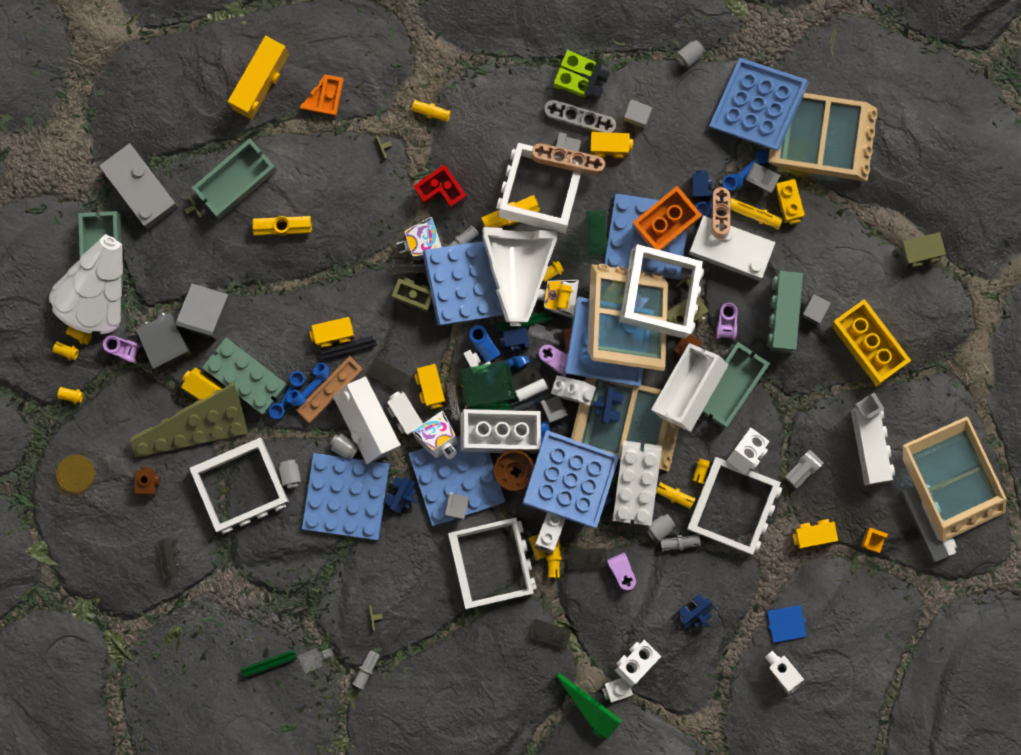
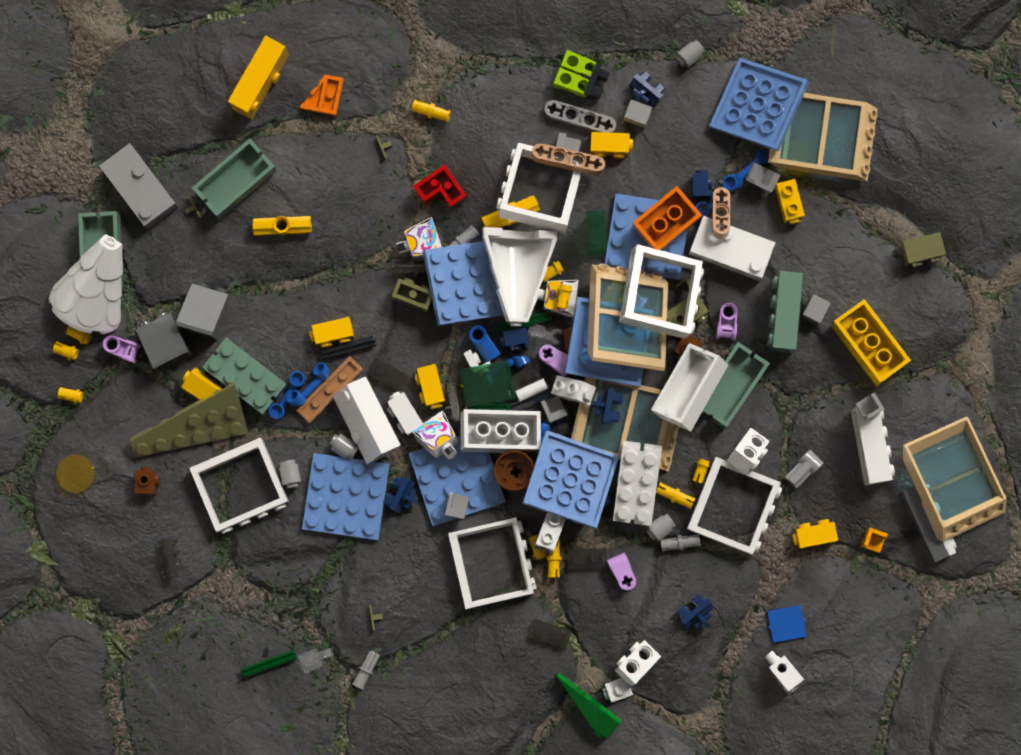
yellow pin [730,197,783,230] -> none
none -> dark blue hips [629,71,665,107]

